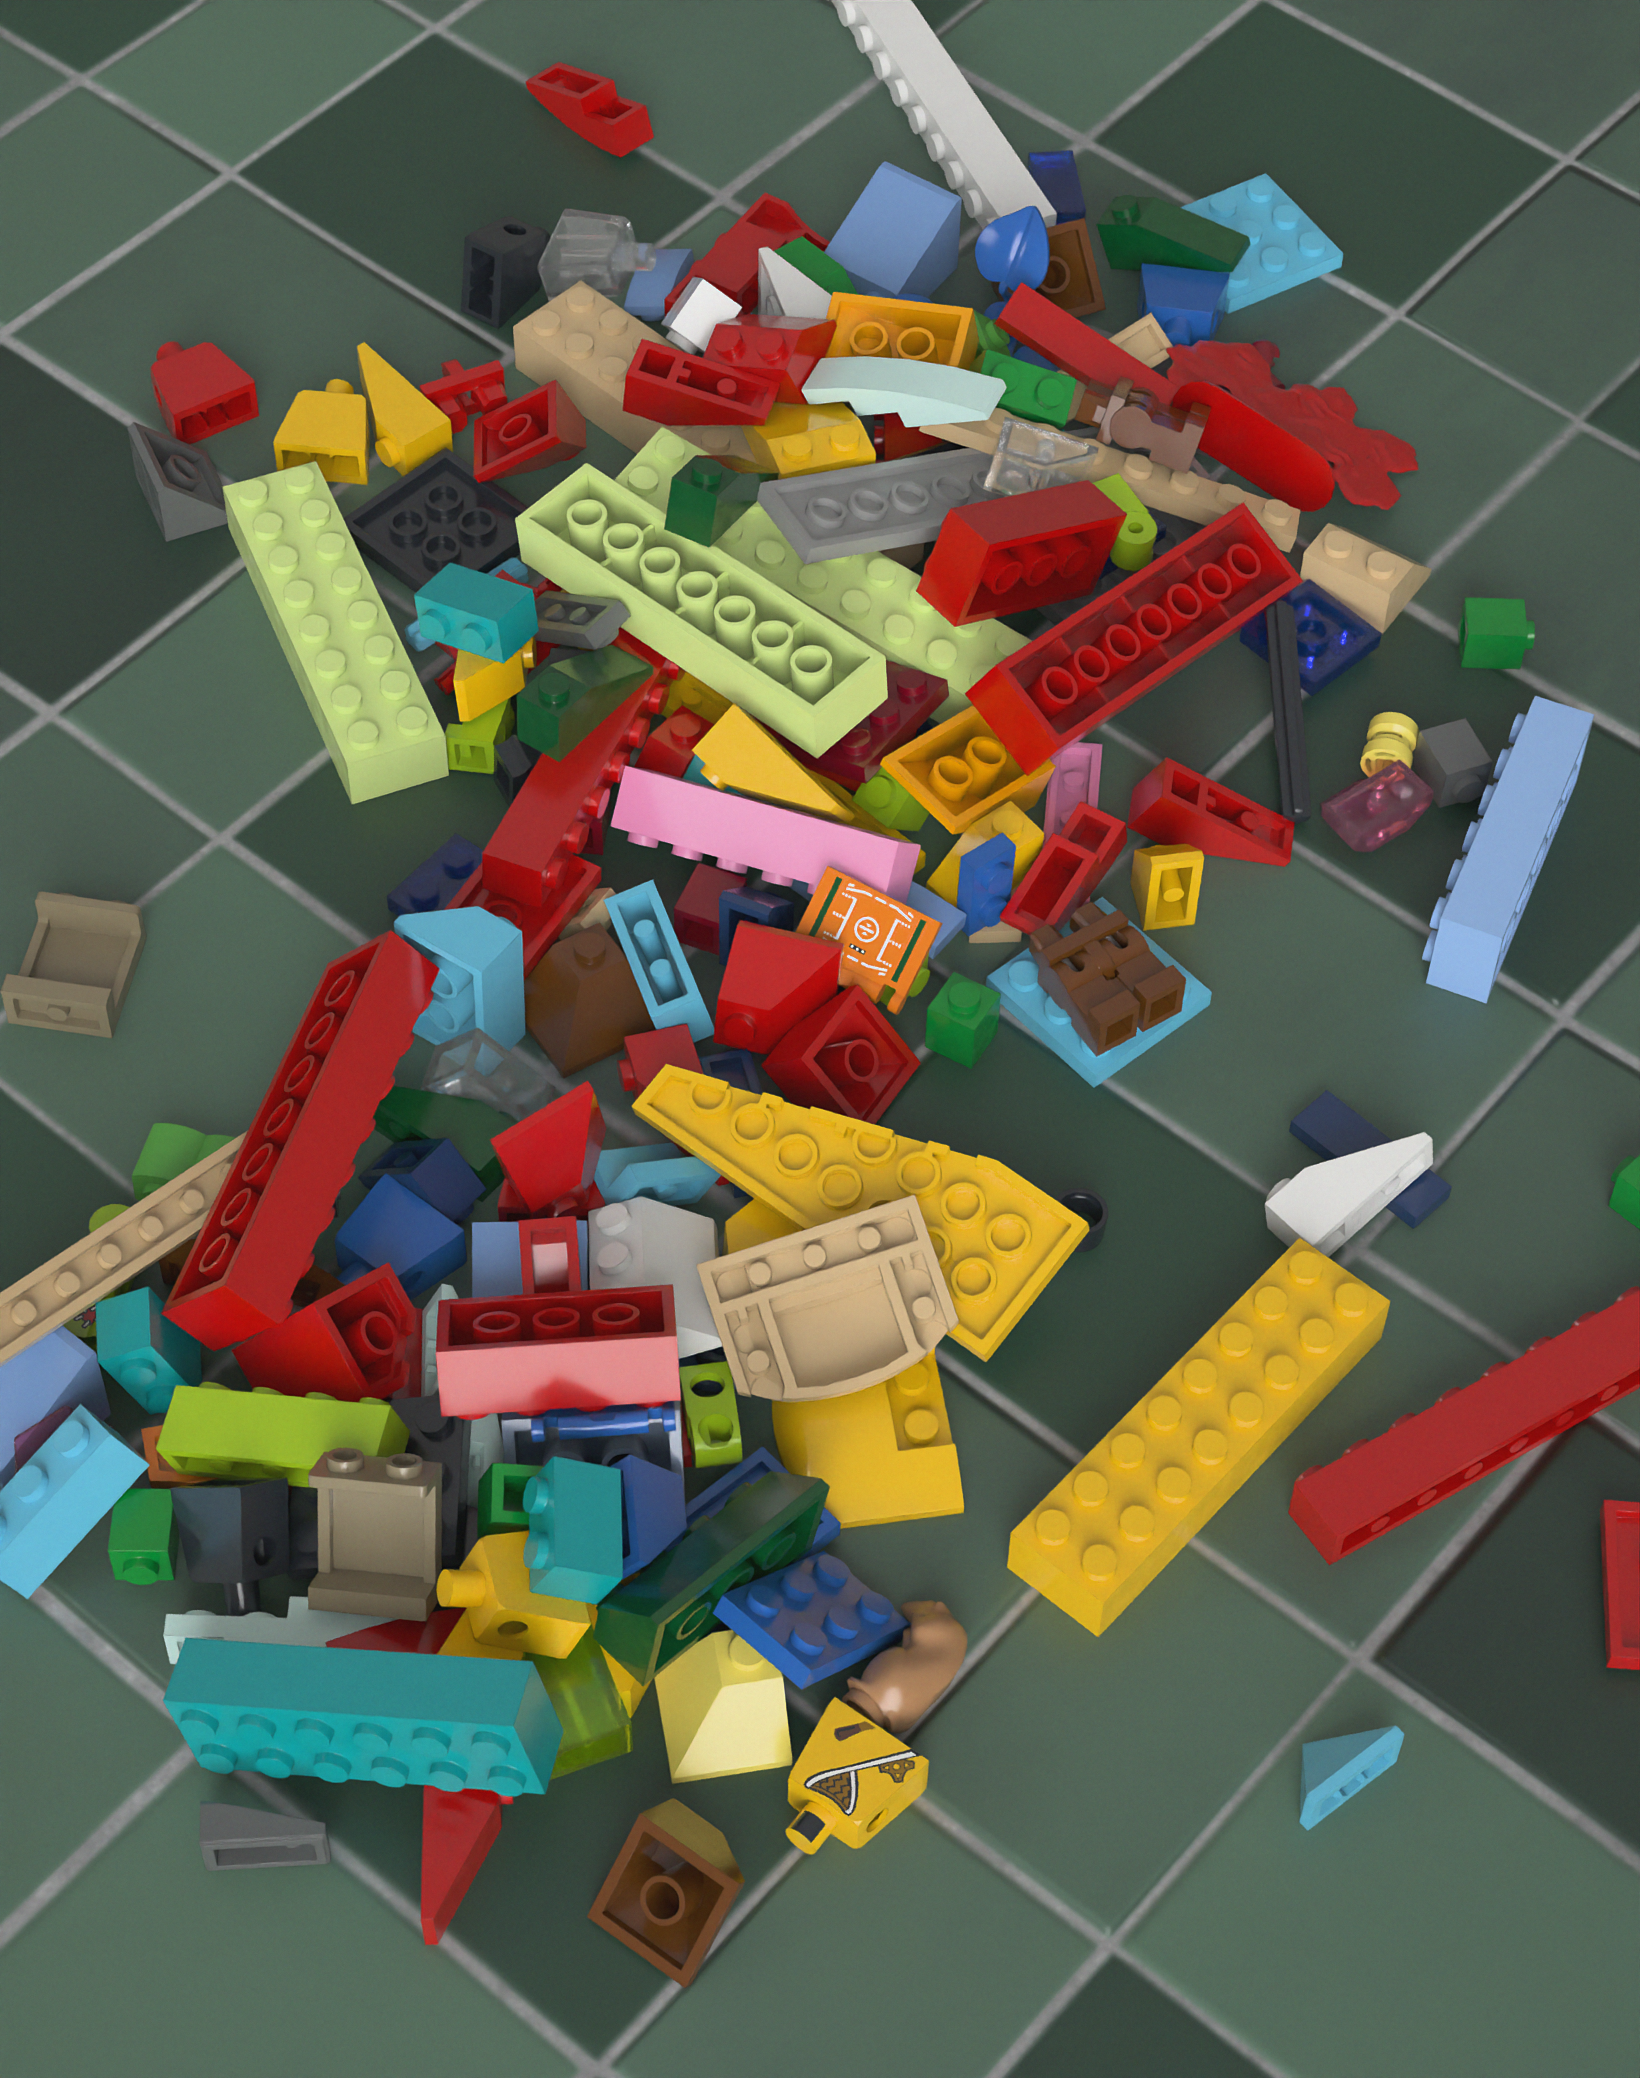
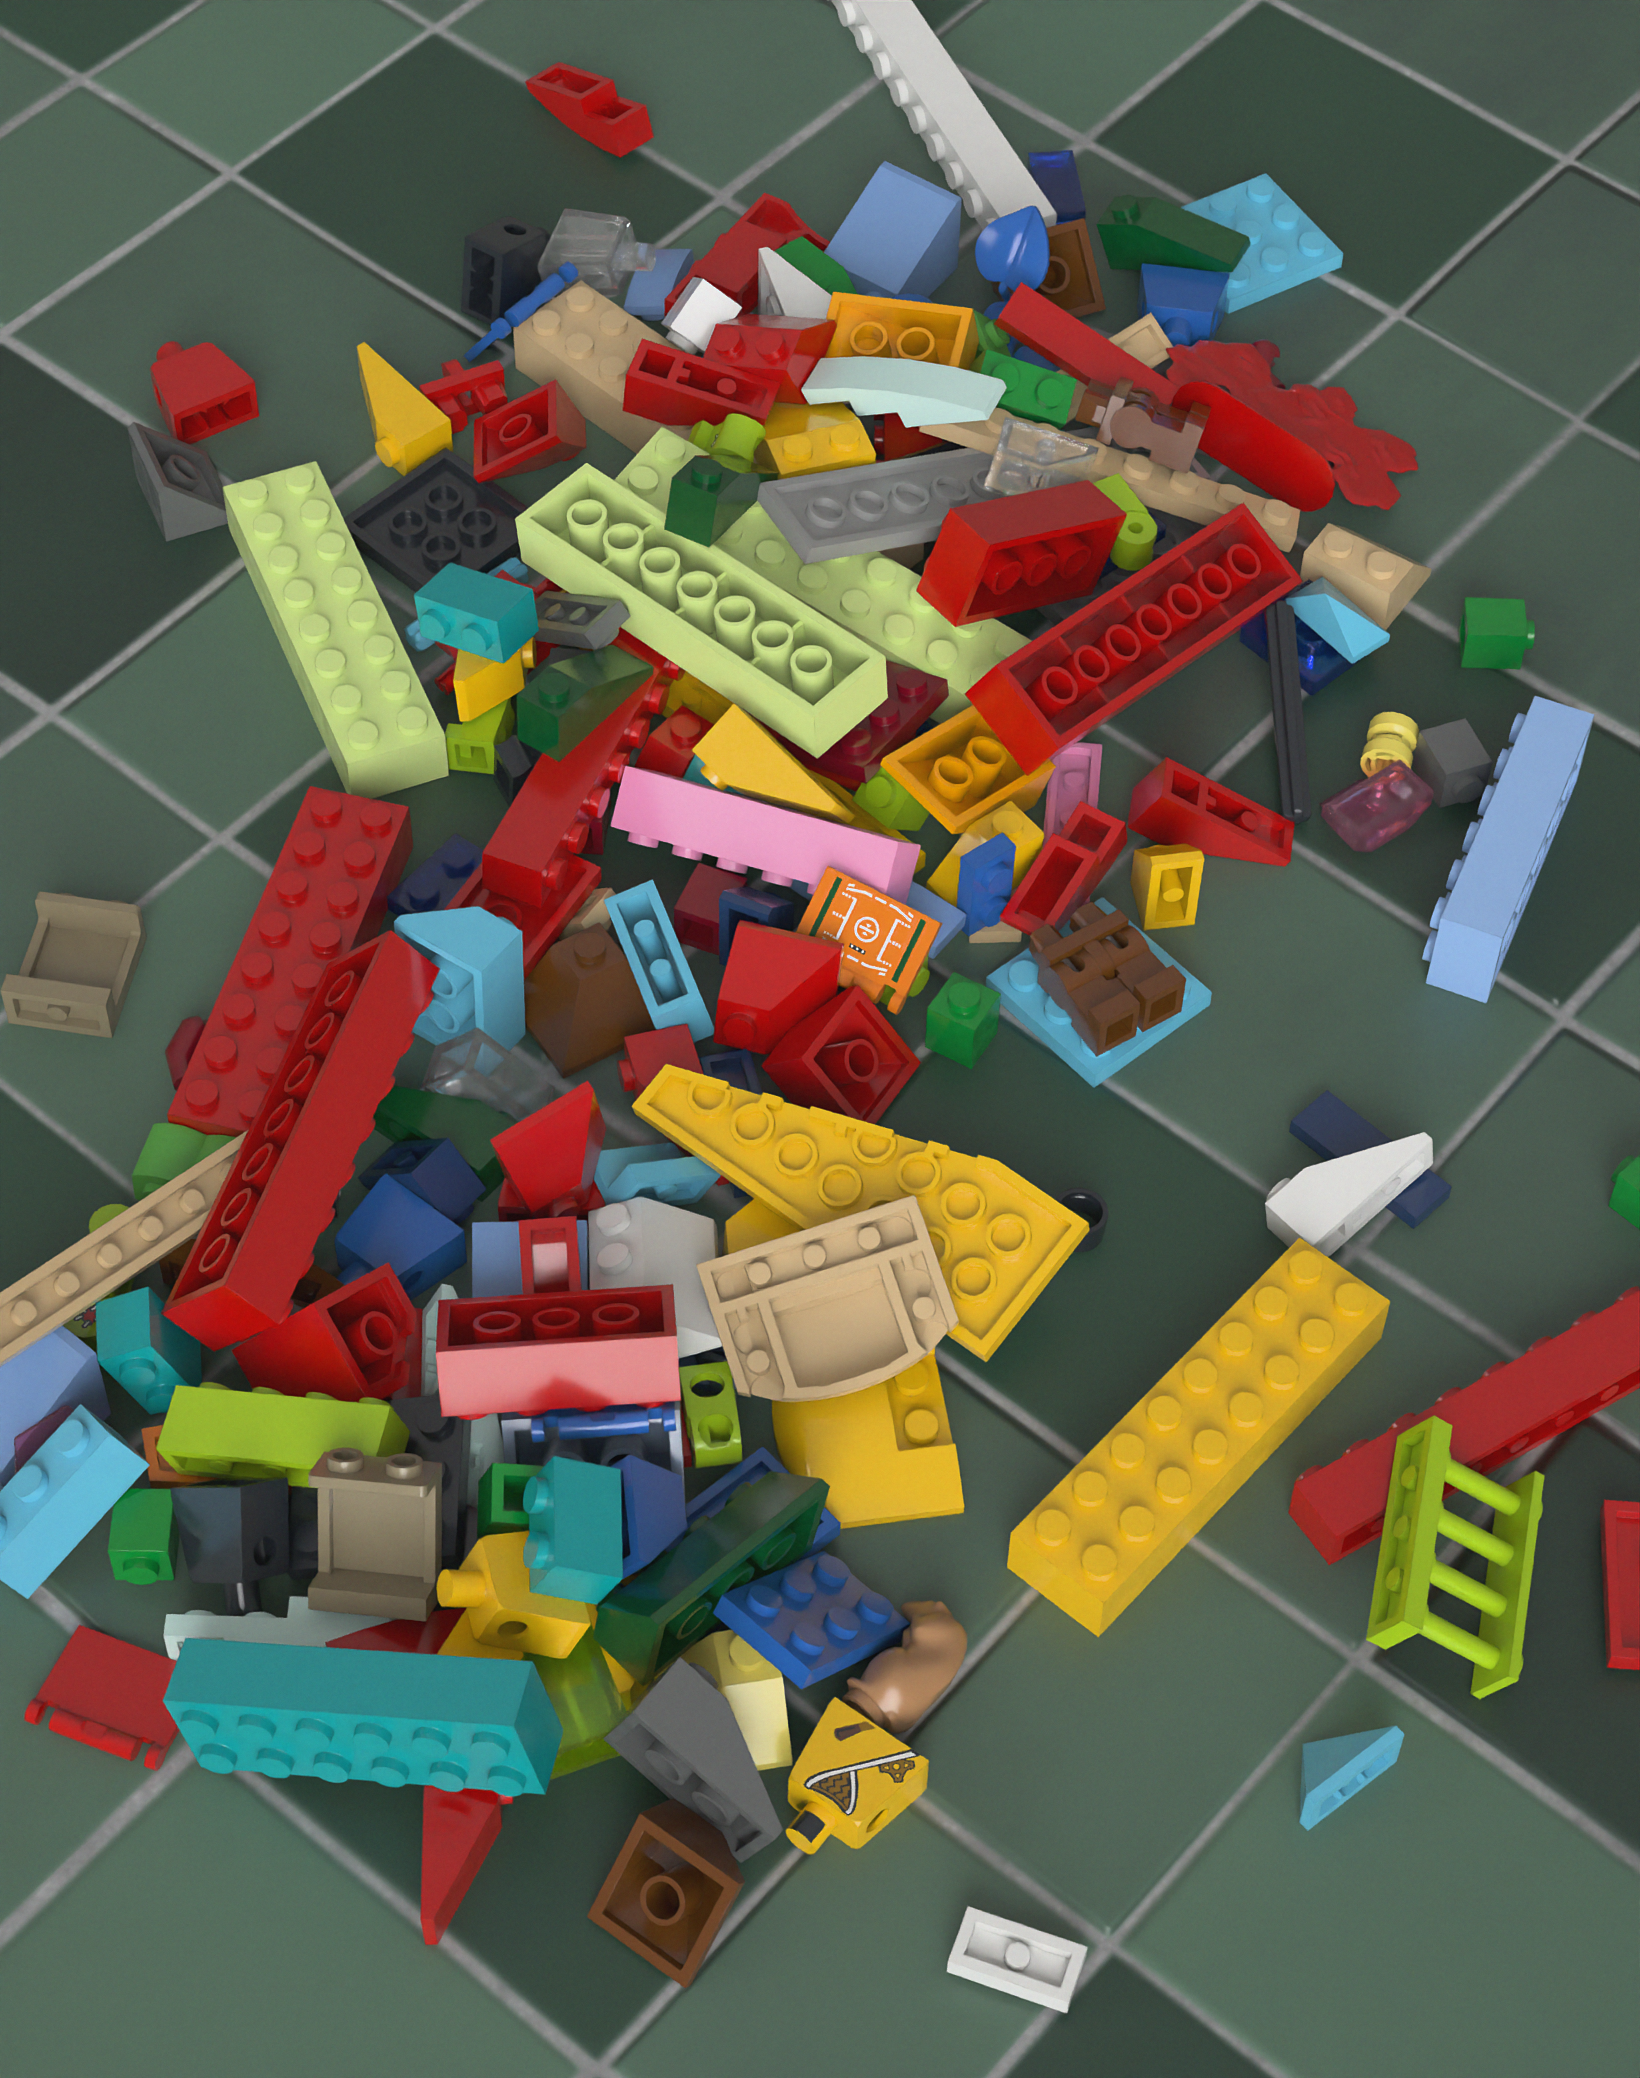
dark grey slope [199,1801,331,1871] -> none
yellow torso [273,379,370,485] -> none
none -> red piece [24,1625,179,1771]
none -> dark red arm [165,1015,208,1091]
none -> red brick [167,786,413,1138]
none -> blue piece [463,262,578,363]
none -> dark grey slope [603,1657,783,1863]
none -> lime leg [688,413,766,462]
none -> white plate [947,1906,1088,2013]
none -> medium azure slope [1286,576,1390,664]
none -> lime fence [1366,1416,1544,1699]

